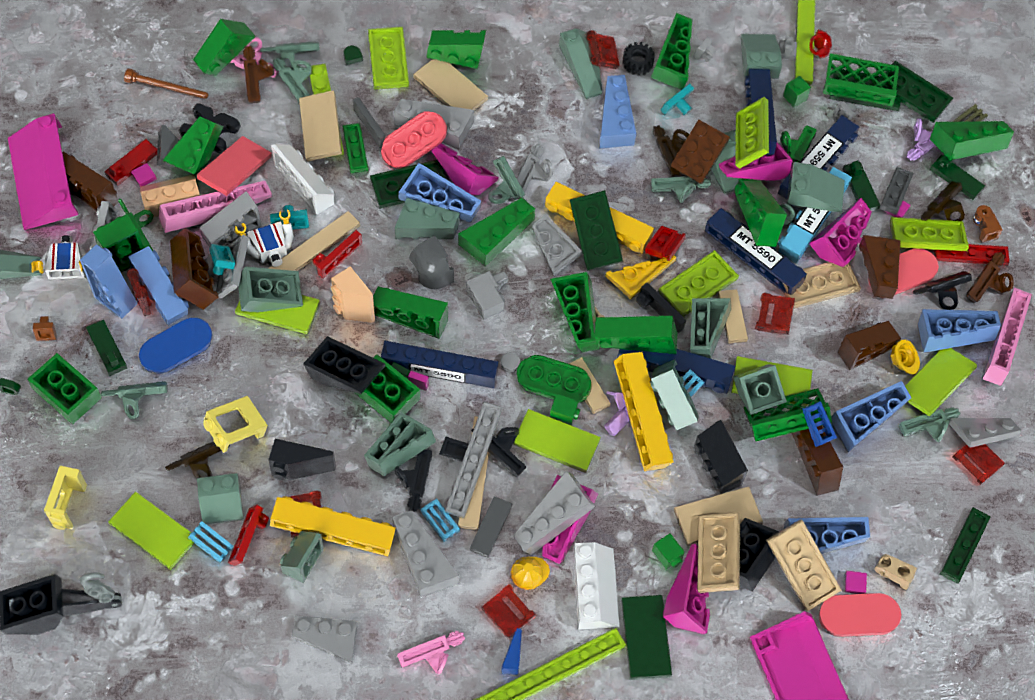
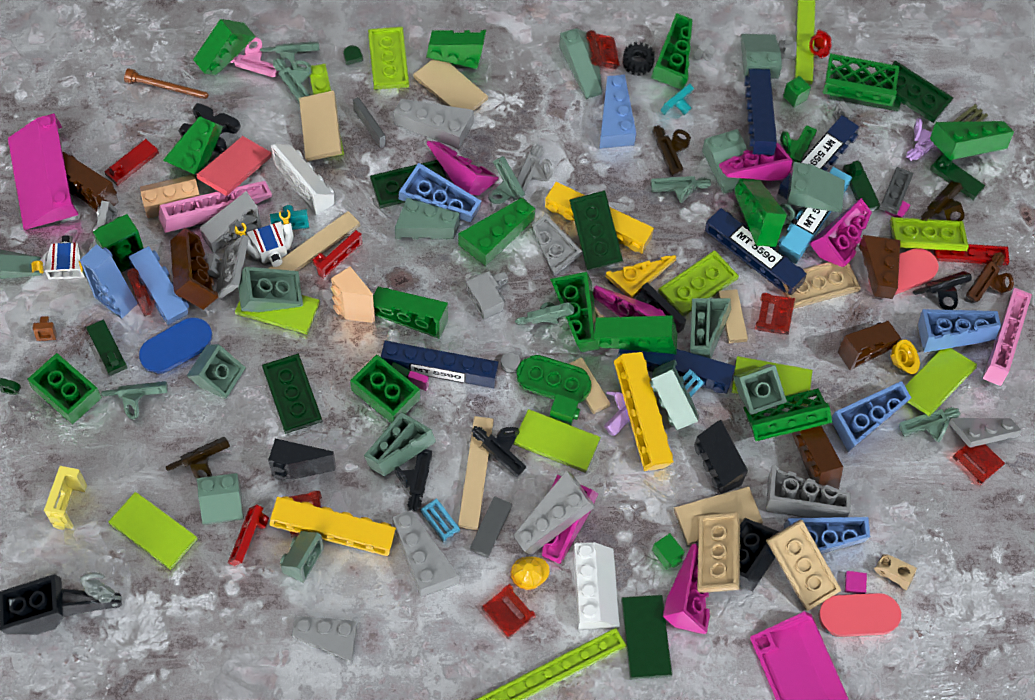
green piece [118,198,153,251] -> none
dark pink tile [131,163,157,186] -> none
dark grey slope [157,125,179,166] -> none
medium azure tile [188,521,234,563] -> none
light yellow window [203,396,268,453] -> none
teal tile [209,244,235,275] -> none
reddish brown piece [243,45,275,103] -> none
black slope [303,336,386,394] -> none
green tile [342,123,368,174] -> none
coral tile [381,111,447,168] -> none
bright pink piece [397,631,465,674] -> none
dark grey brick [409,236,454,289] -> none
black tile [439,436,469,462] -> none
light grey tile [445,401,502,518] -> none
blue slope [501,628,522,675] -> none
red plate [645,225,686,261] -> none
reddish brown plate [670,119,730,185] -> none
lime tile [735,97,769,169] -> none
blue slope [802,401,837,447] -> none
dark green tile [940,507,991,584] -> none
dark orange leg [973,205,1003,243] -> none
none -> sand green slope [187,344,246,399]
none -> dark green tile [262,353,323,434]
none -> sand green piece [515,302,574,325]
none -> dark pink wedge [593,285,666,317]
none -> light grey wedge [766,465,851,518]

